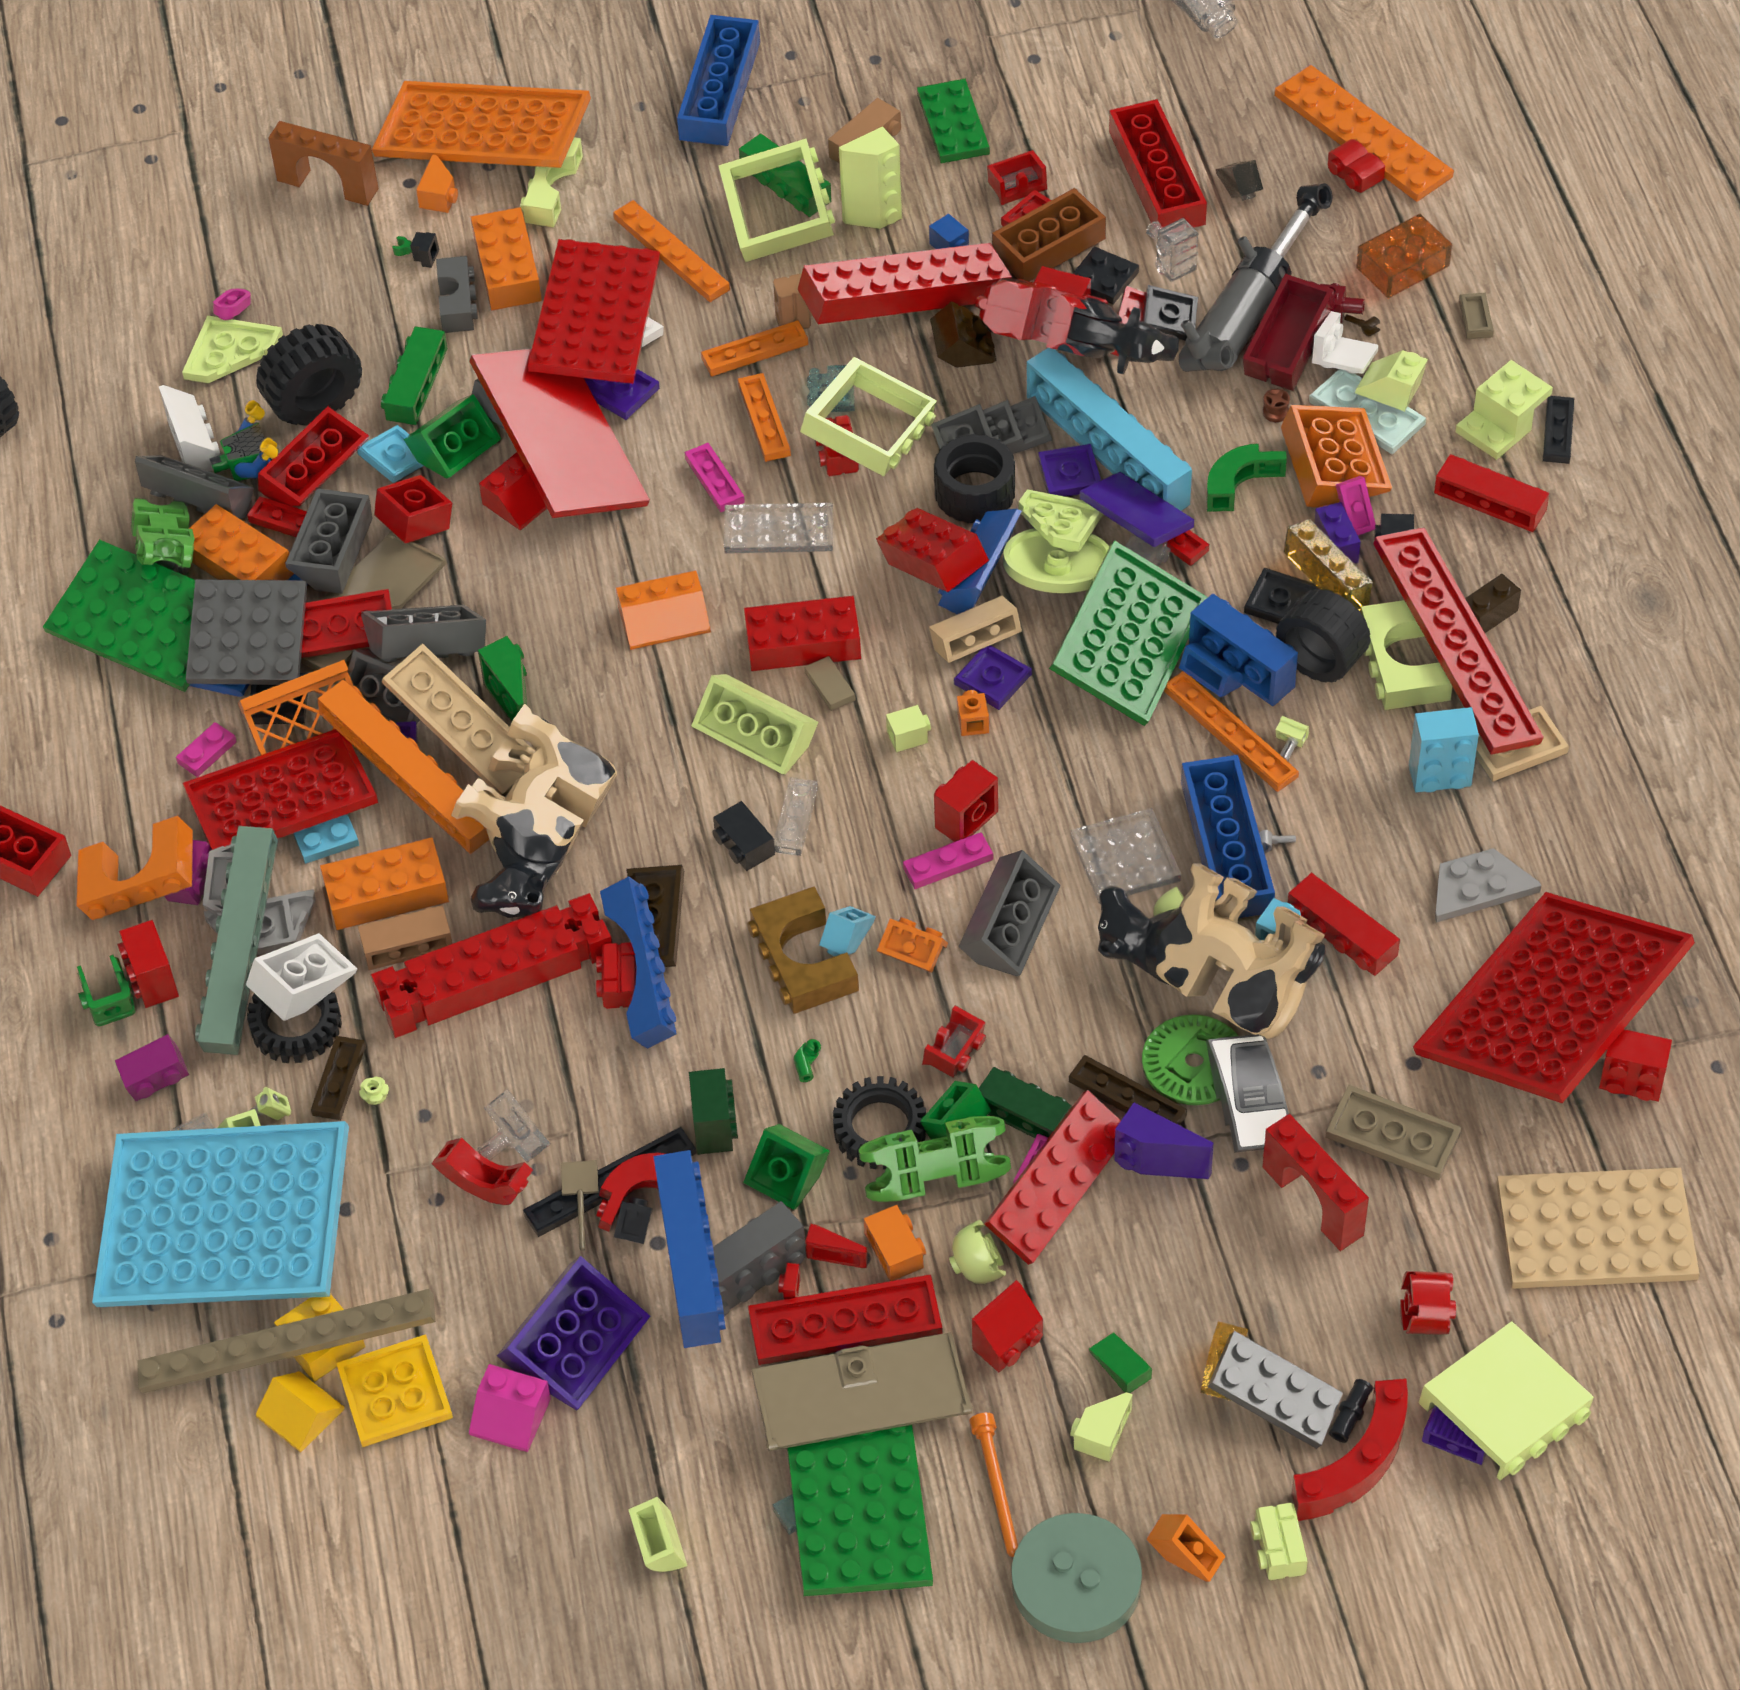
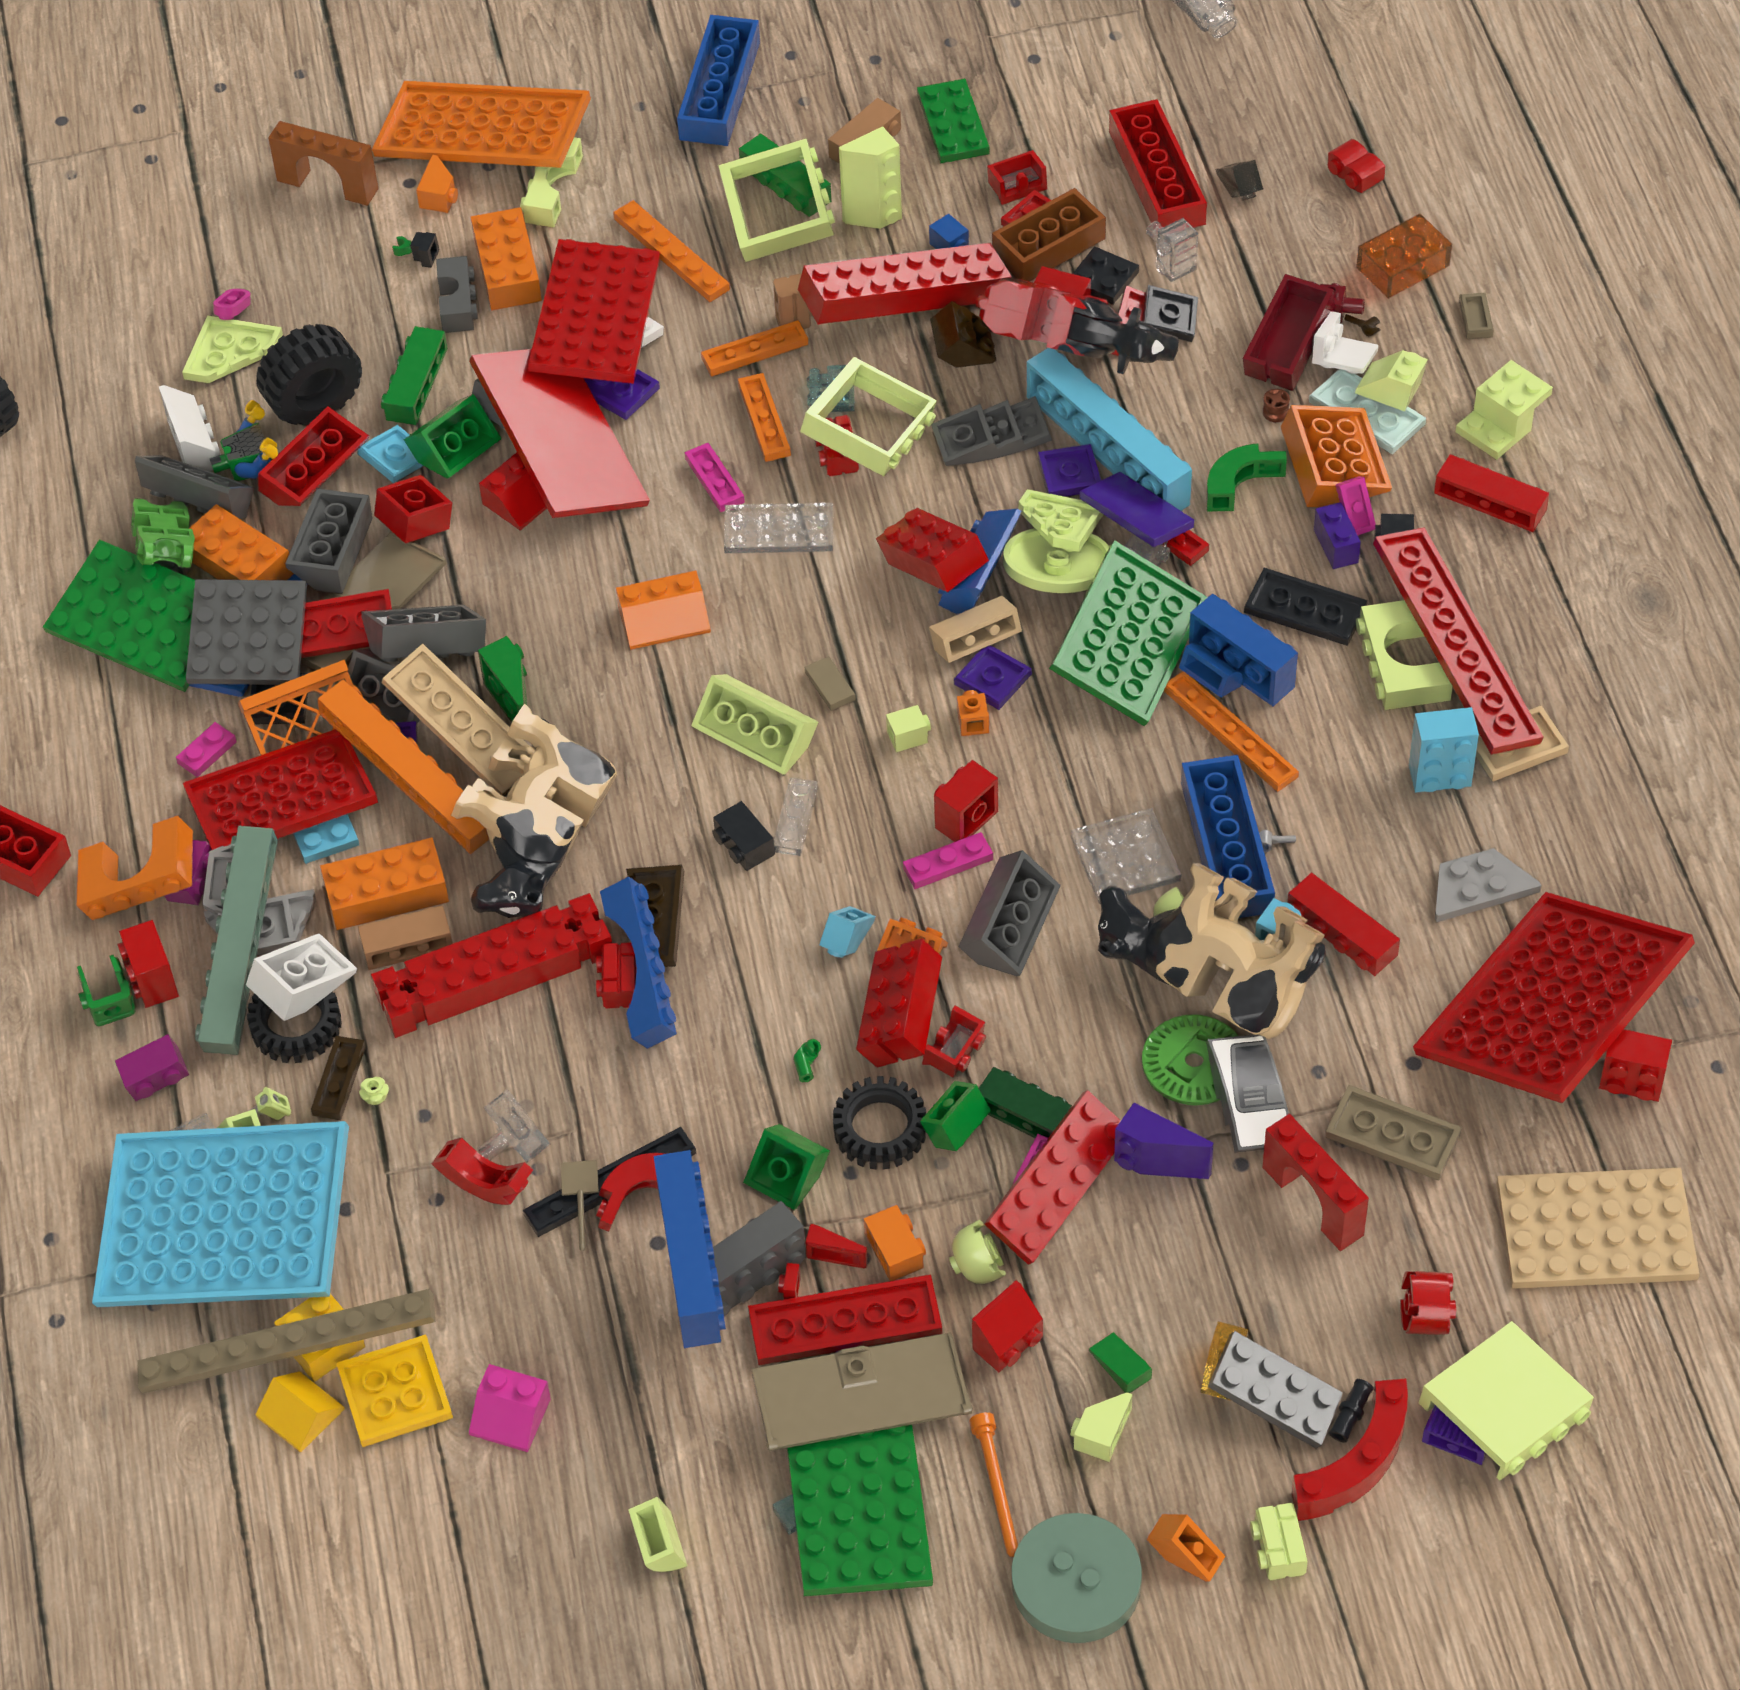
red plate [247,496,307,537] -> none
dark purple slope [497,1256,651,1411] -> none
black bracket [614,1197,653,1244] -> none
dark green brick [689,1068,738,1155] -> none
red brick [744,596,861,671] -> none
pearl gold arch [747,886,859,1014] -> none
bright green piece [859,1116,1011,1202] -> none
black tyre [934,434,1015,523] -> none
dark brown plate [1069,1055,1187,1125] -> none
dark grey piece [1179,183,1333,372] -> none
orange plate [1274,65,1454,202] -> none
yellowish green piece [1275,716,1309,761] -> none
black tyre [1276,589,1371,683] -> none
clear yellow brick [1284,519,1373,611] -> none
dark brown brick [1465,574,1521,633] -> none
black tile [1542,396,1575,464] -> none
none -> red piece [856,938,942,1068]

